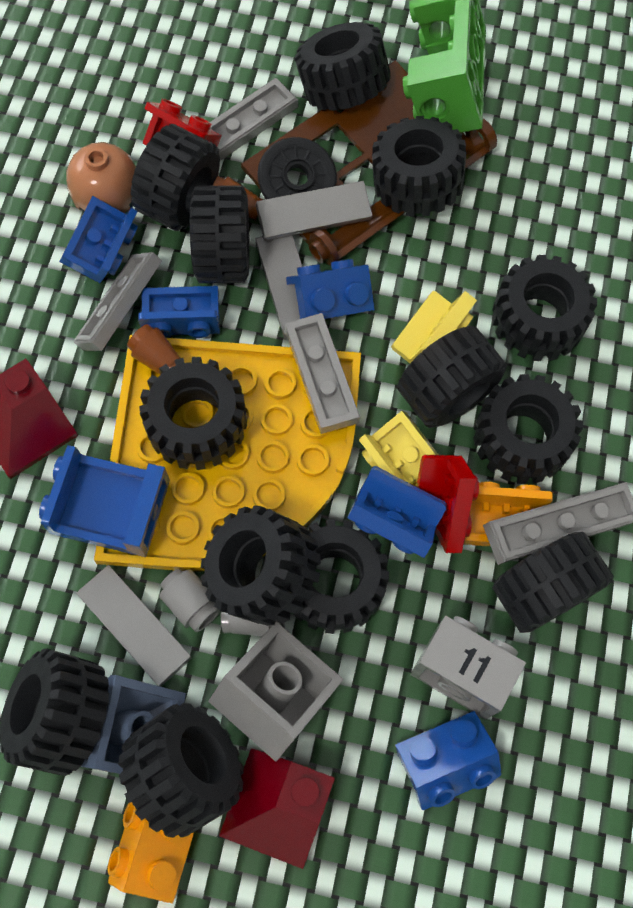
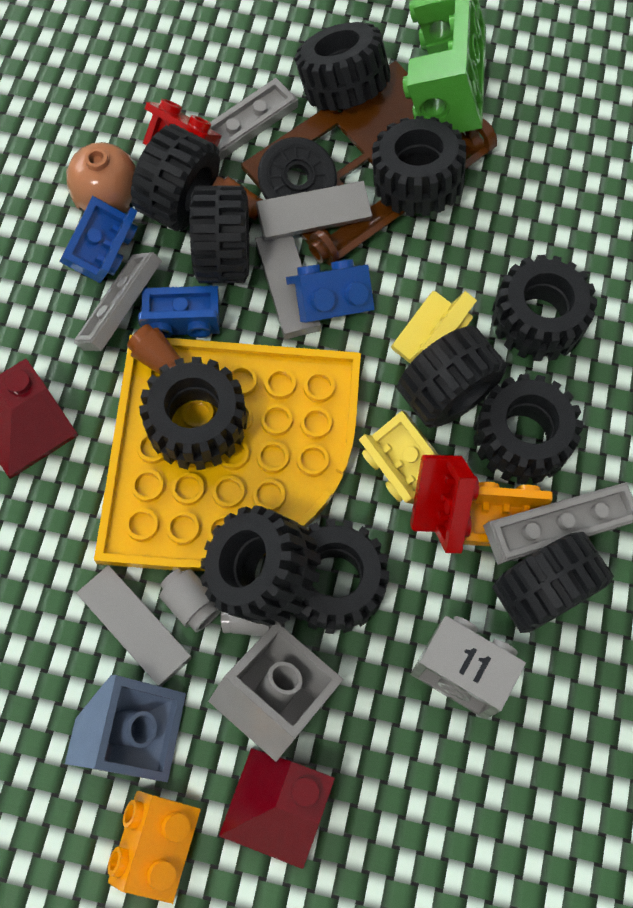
black tyre [0,648,109,776] -> none
blue panel [39,445,170,557] -> none
black tyre [118,703,244,838] -> none
light grey plate [285,313,360,434] -> none
blue bracket [347,466,447,558] -> none
blue bracket [395,711,501,810] -> none

